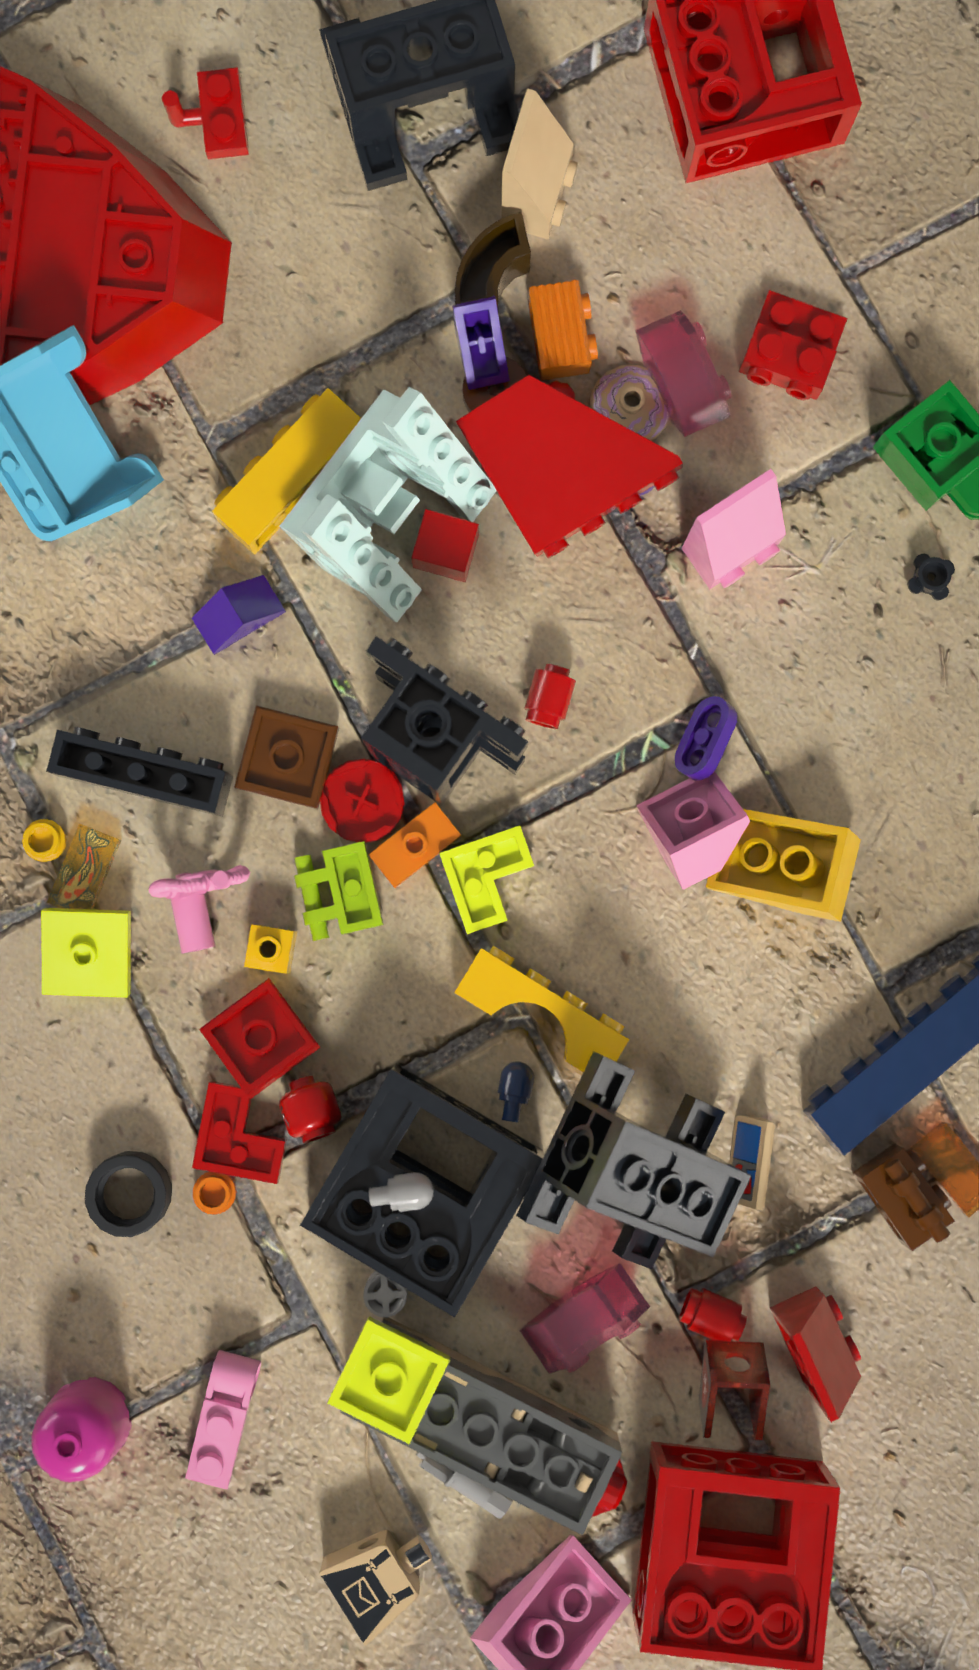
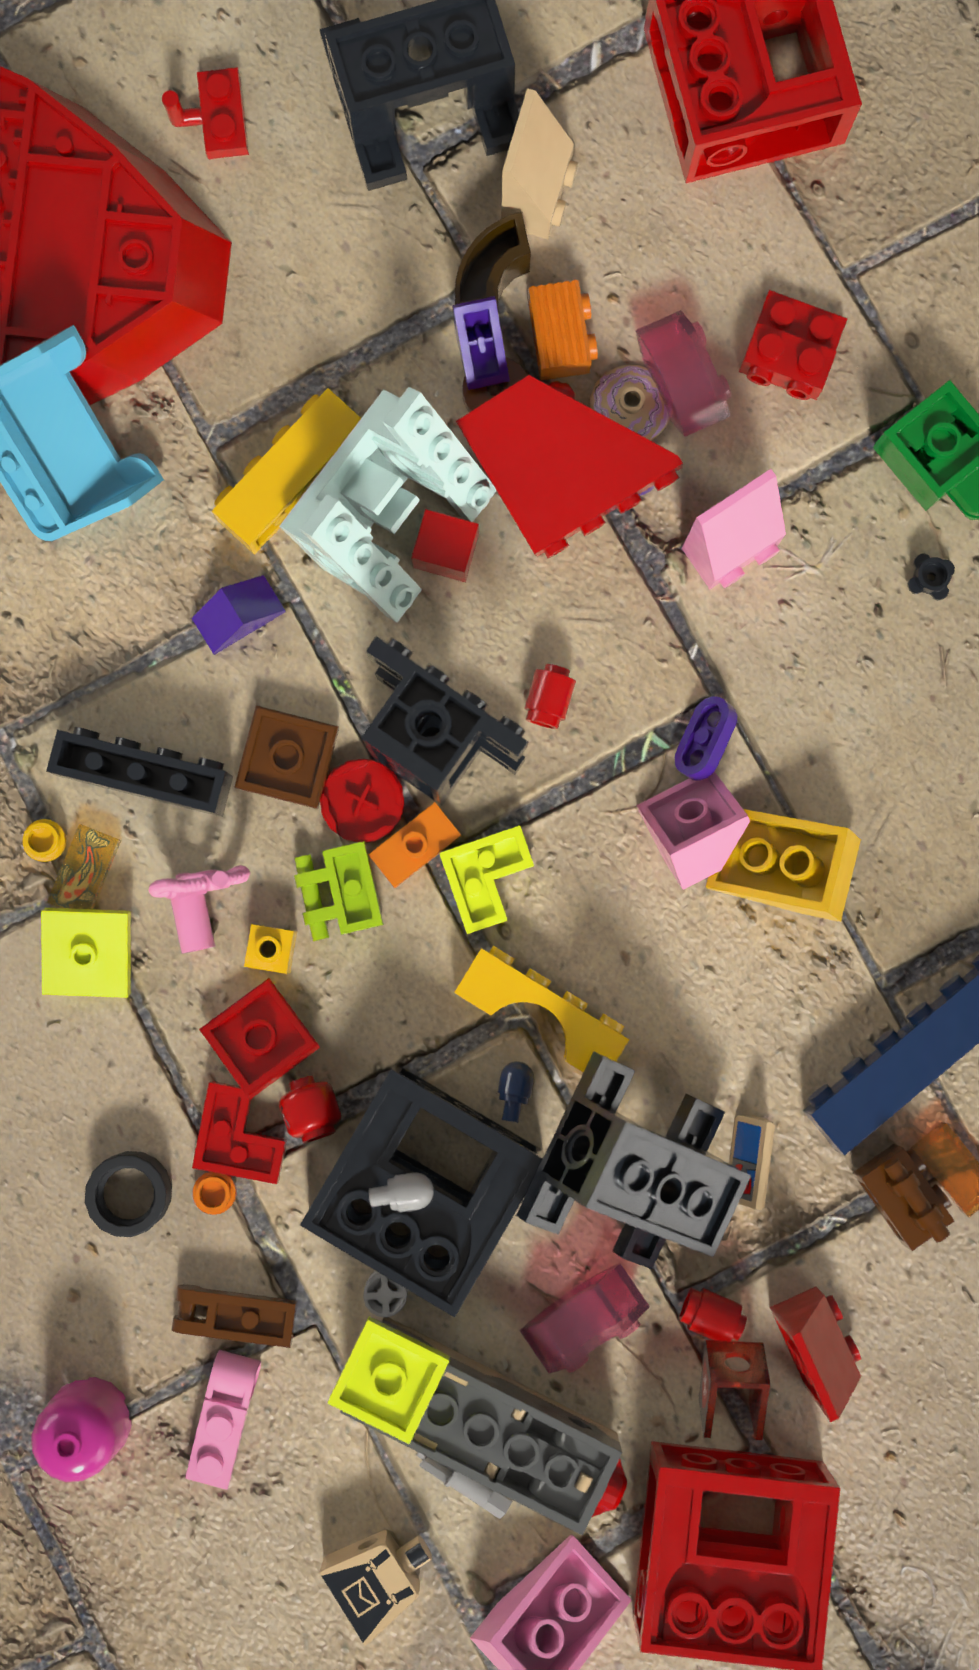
none -> reddish brown plate [171,1284,298,1348]

